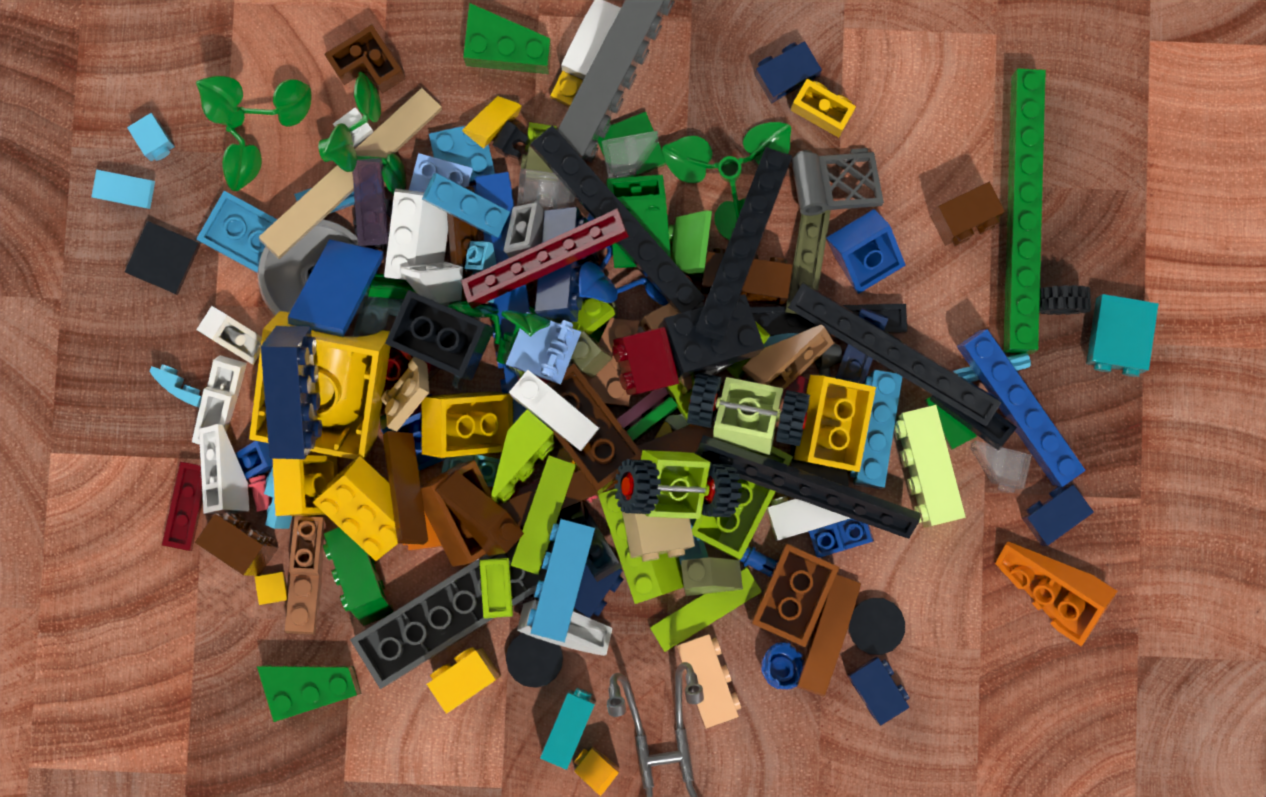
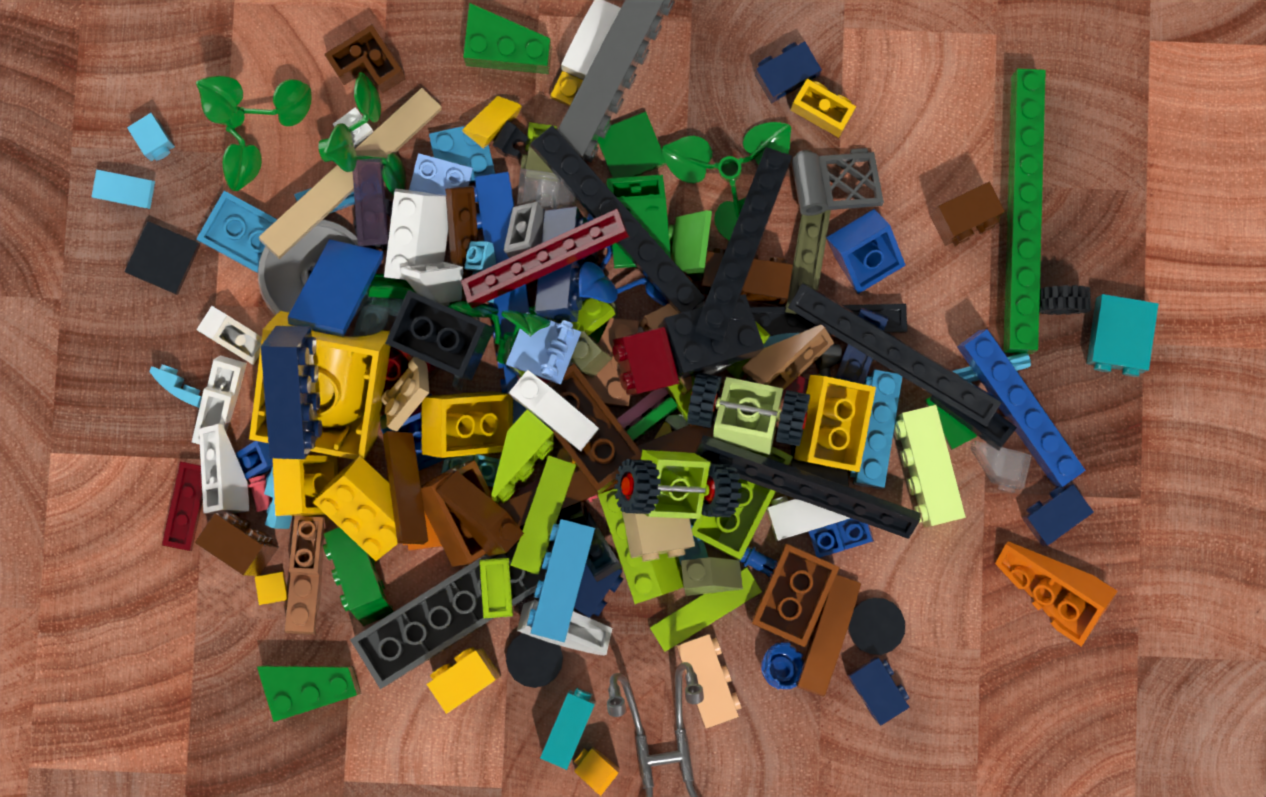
dark azure plate [422,173,510,238] -> none
clear slope [602,131,658,179] -> none

